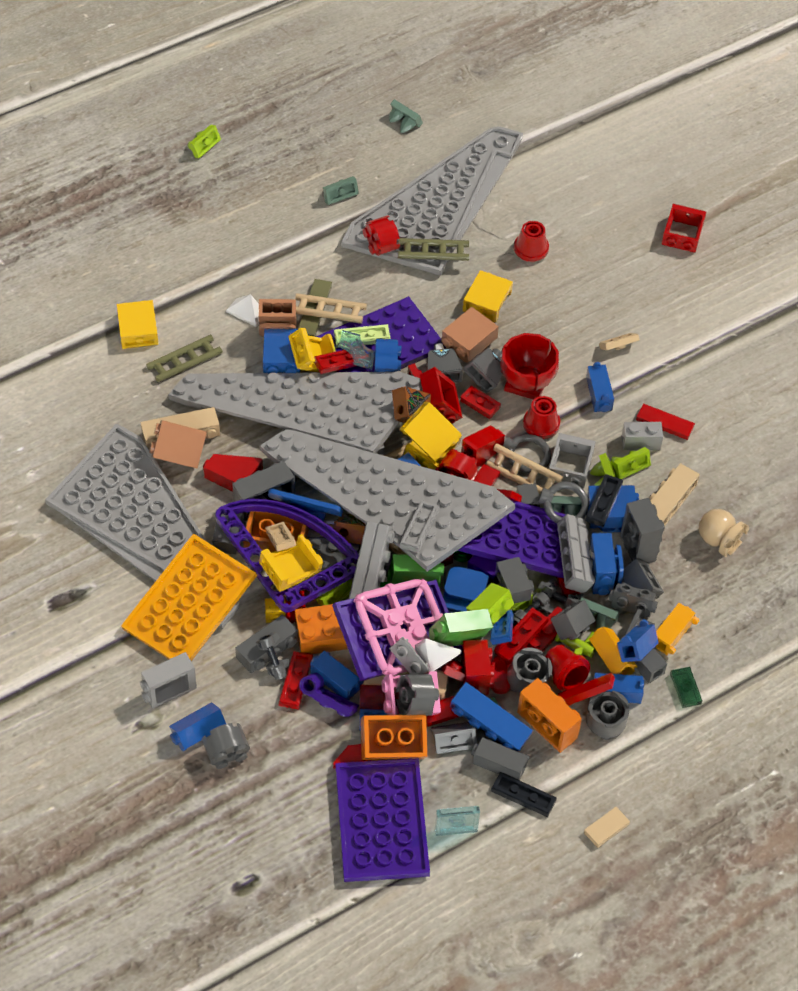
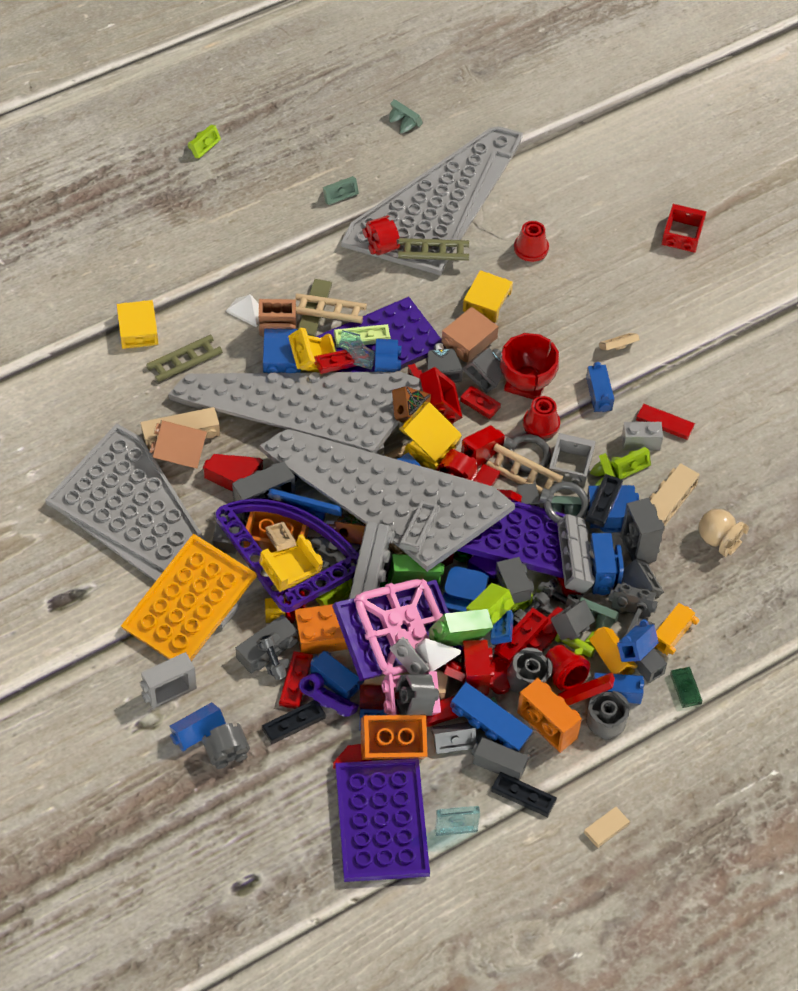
none -> black tile [262,700,326,745]

